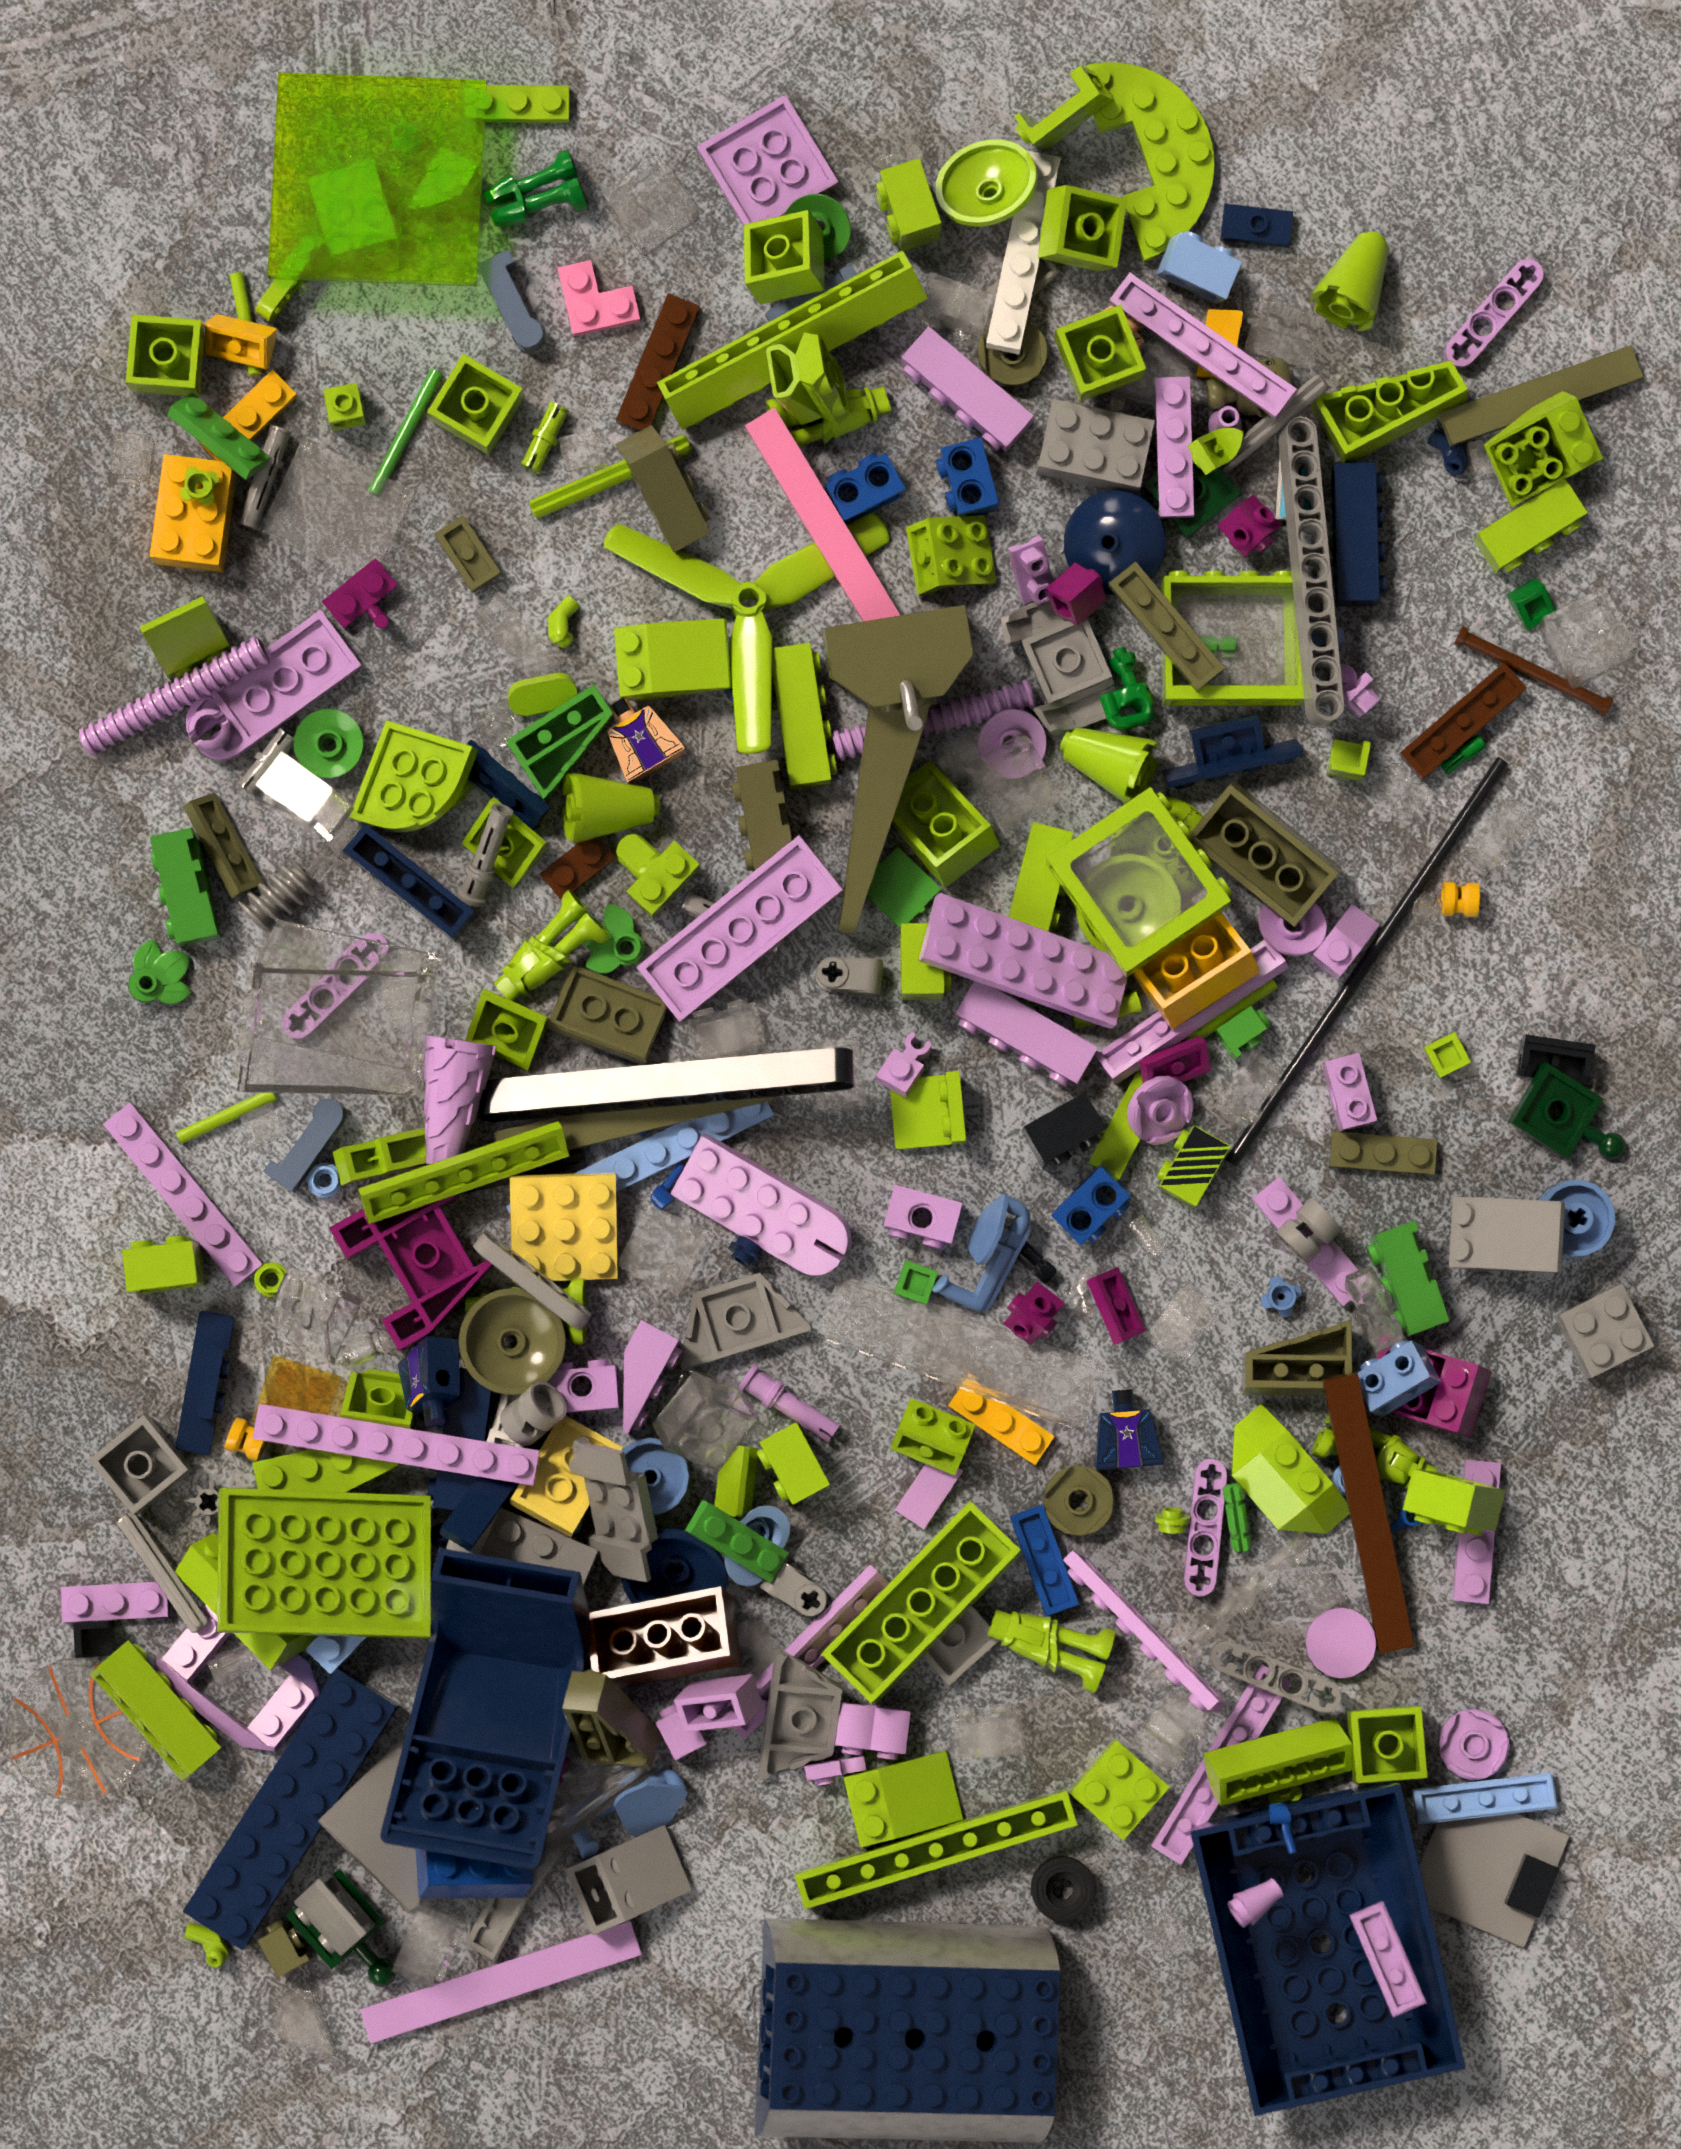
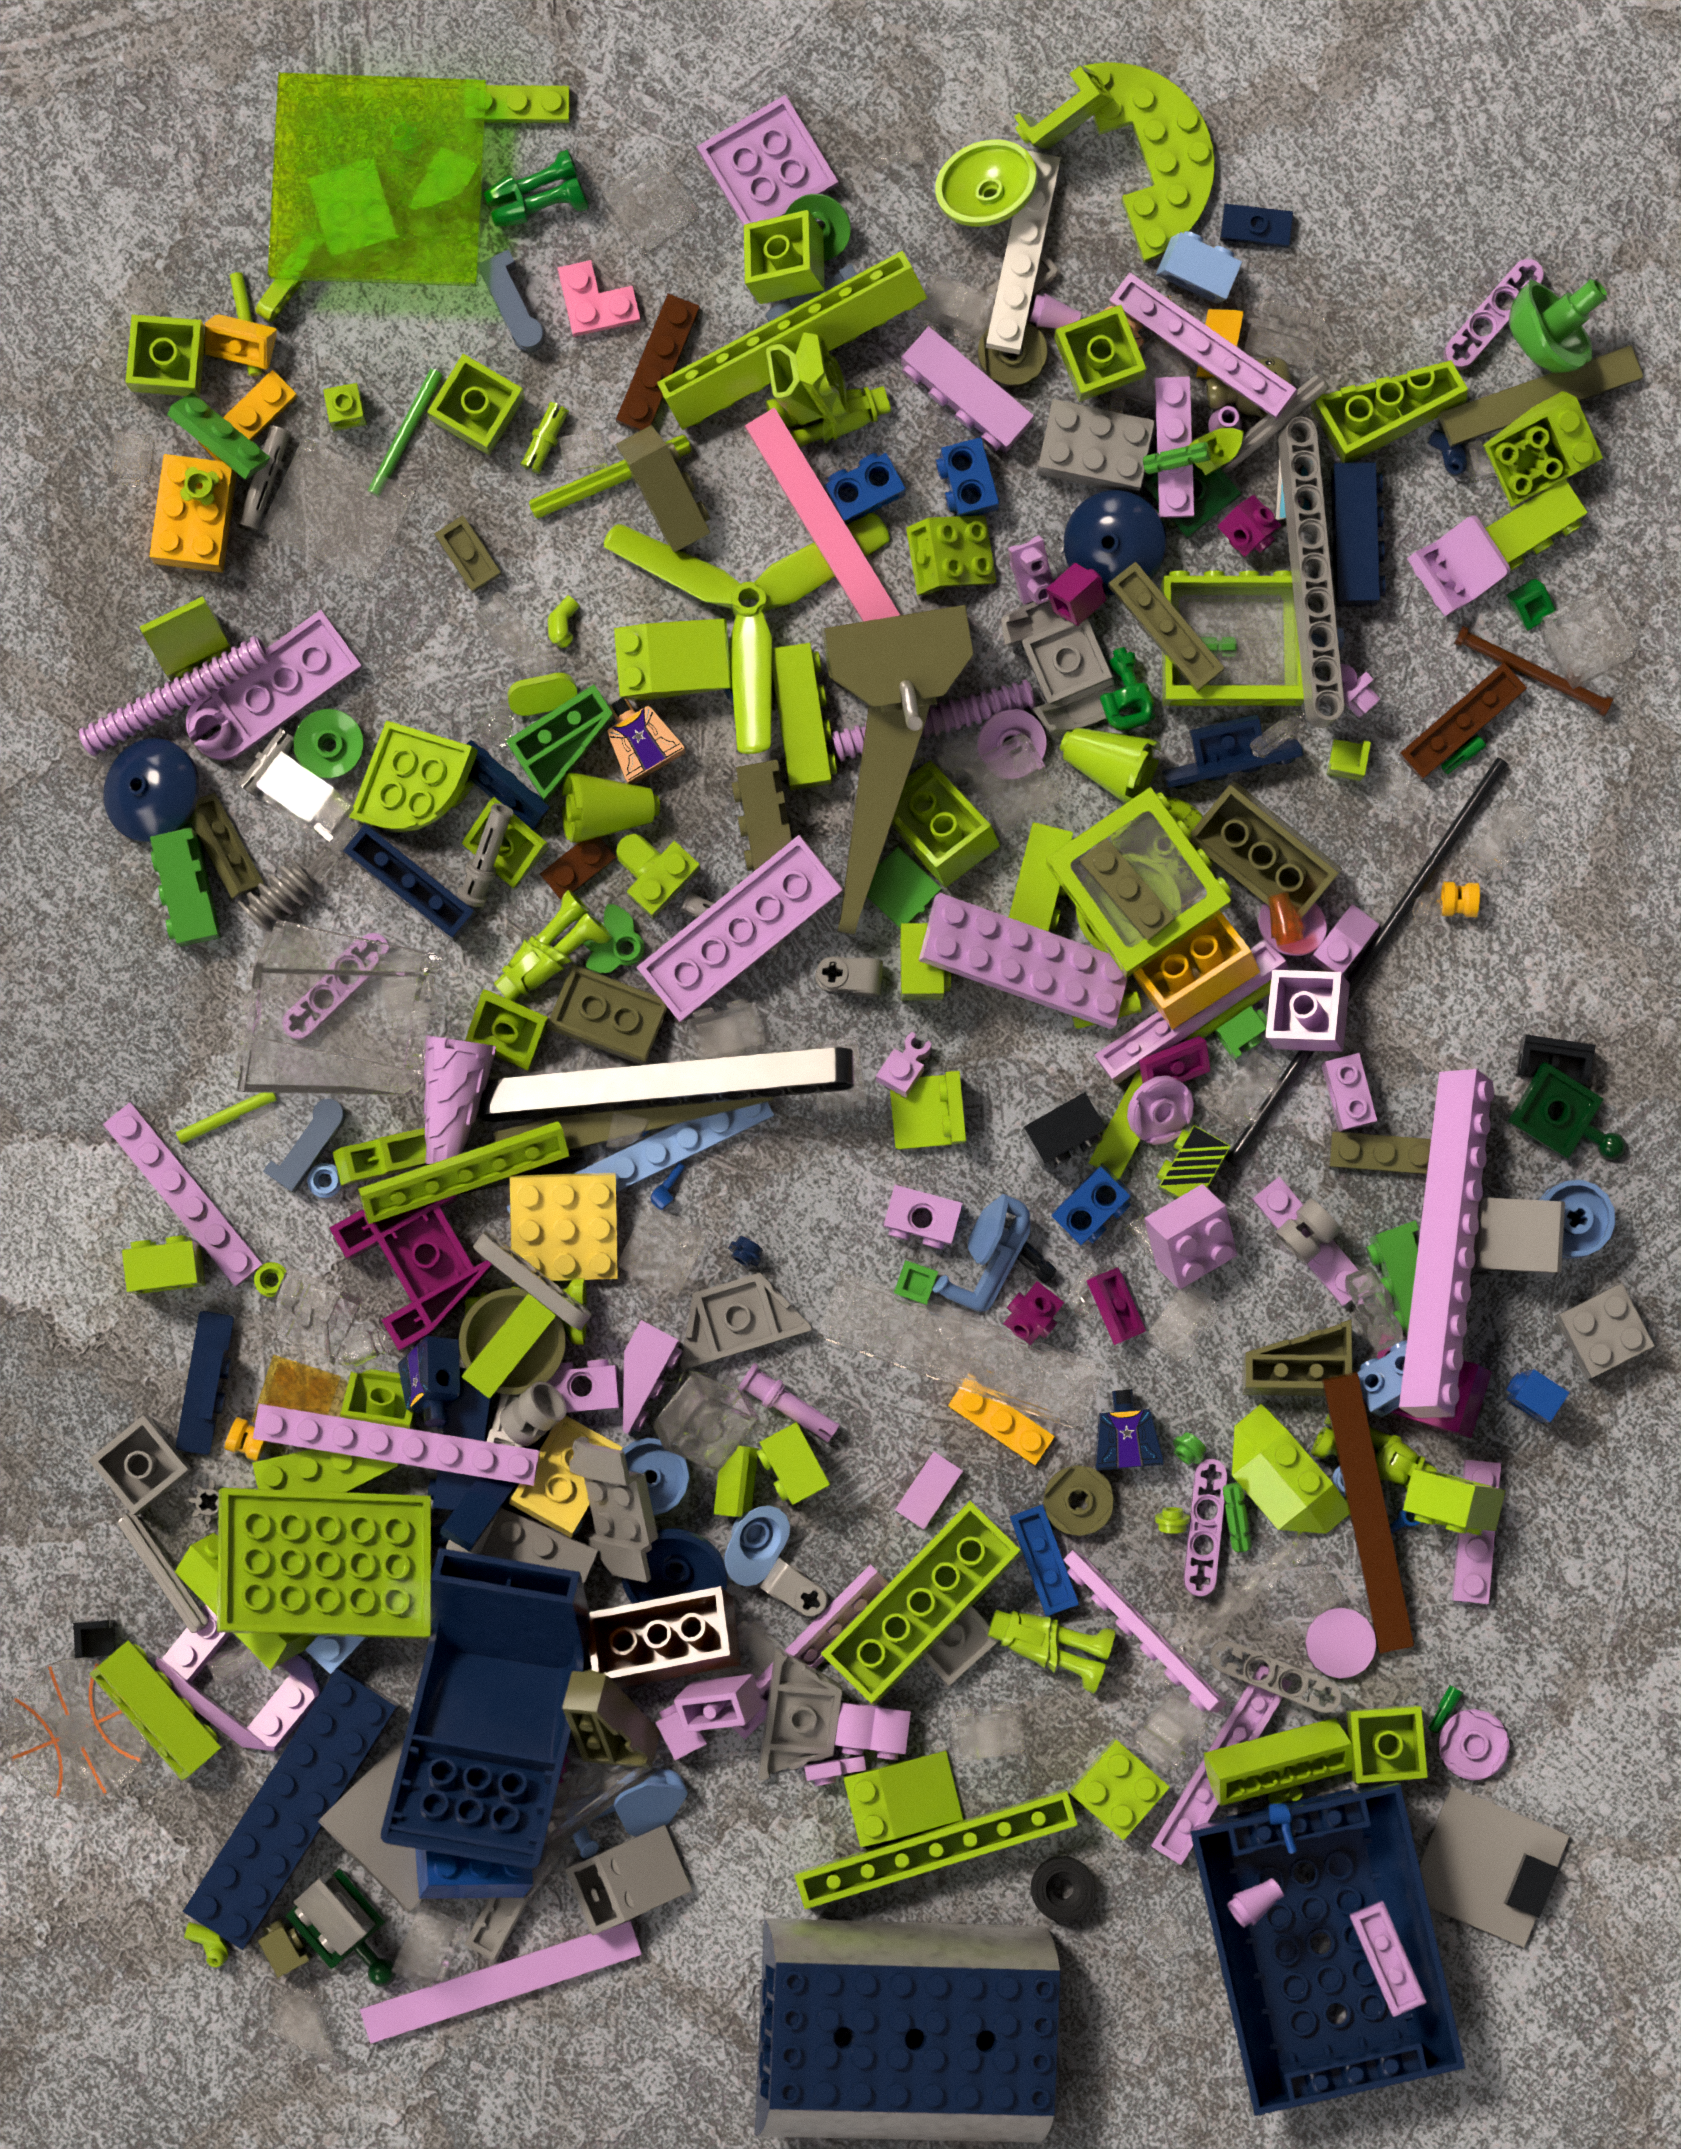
lavender plate [61,1582,170,1623] -> none
bright green plate [128,940,191,1005] -> none
magenta plate [322,558,398,629] -> none
lavender plate [671,1133,852,1275] -> none
bright green plate [685,1500,789,1583] -> none
lime brick [875,158,941,252] -> none
lime brick [889,1398,975,1476] -> none
lavender brick [954,981,1098,1088] -> none
lime brick [1038,185,1127,272] -> none
medium blue plate [1261,1276,1302,1317] -> none
lime cone [1309,231,1389,331] -> none
light blue tile [1411,1773,1558,1825] -> none
lime plate [1423,1032,1471,1079] -> none
none -> dark blue dish [103,738,199,843]
none -> lime tile [461,1293,556,1399]
none -> clear tile [606,1112,649,1148]
none -> lavender cone [1027,293,1081,329]
none -> olive plate [1079,838,1175,942]
none -> bright green axle [1143,442,1211,474]
none -> lavender brick [1144,1184,1238,1290]
none -> bright green plate [1173,1432,1206,1465]
none -> clear axle [1250,711,1308,758]
none -> lavender brick [1266,970,1350,1052]
none -> clear orange cone [1268,892,1305,946]
none -> lavender brick [1399,1069,1494,1418]
none -> lavender bracket [1407,515,1511,616]
none -> green pin [1428,1685,1463,1734]
none -> blue brick [1505,1369,1570,1423]
none -> bright green piece [1509,279,1607,373]

